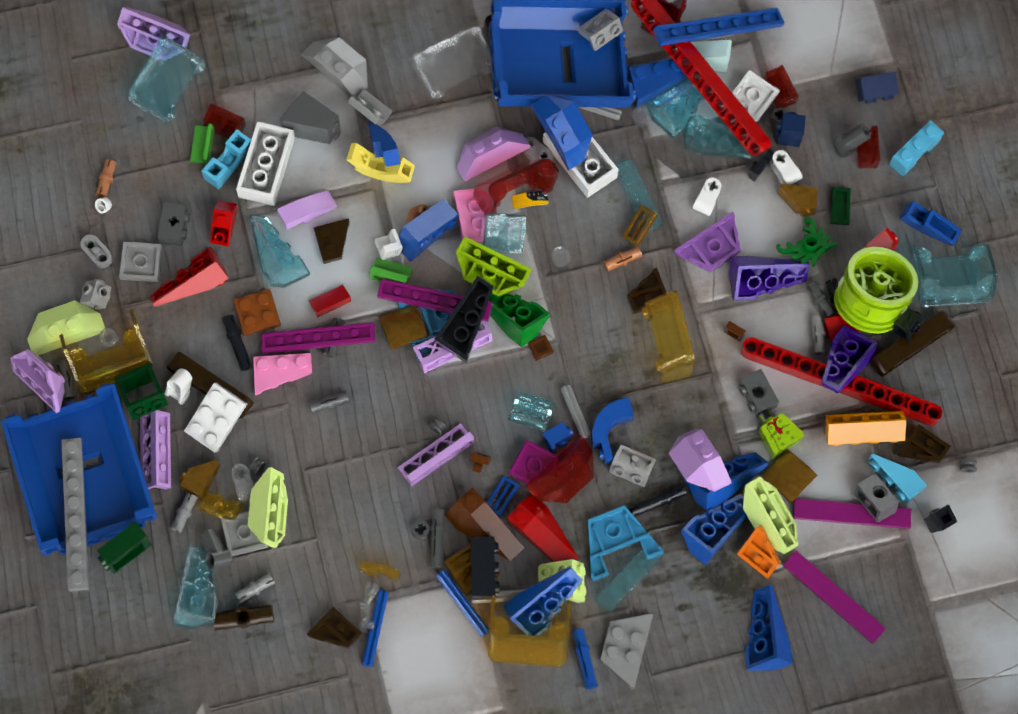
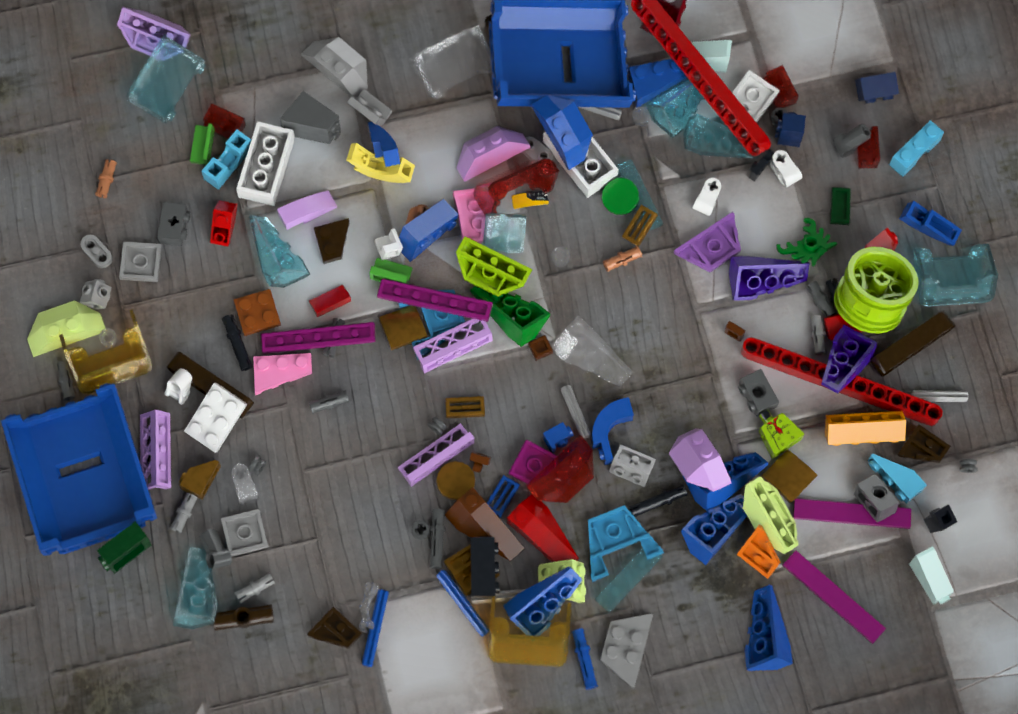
lavender wedge [10,349,65,413] -> none
light grey plate [62,438,89,592] -> none
white hinge [95,197,112,213] -> none
dark green window [114,362,168,421] -> none
wedge [151,246,228,306] -> none
clear yellow slope [197,494,243,520] -> none
yellowish green wedge [248,467,288,548] -> none
clear yellow slope [358,562,401,582] -> none
black wedge [434,276,494,364] -> none
clear light blue slope [508,391,555,432] -> none
light grey bracket [578,9,623,51] -> none
dark brown wing [627,268,669,314] -> none
clear yellow windscreen [642,290,695,383] -> none
blue plate [653,8,785,46] -> none
pearl gold slope [778,184,818,216] -> none
black brick [894,308,923,343] -> none
none -> pearl gold tile [436,461,475,500]
none -> pearl gold tile [445,396,485,418]
none -> clear wedge [552,316,633,387]
none -> green tile [602,178,640,215]
none -> light aqua slope [909,546,954,605]
none -> light grey axle [911,390,969,402]

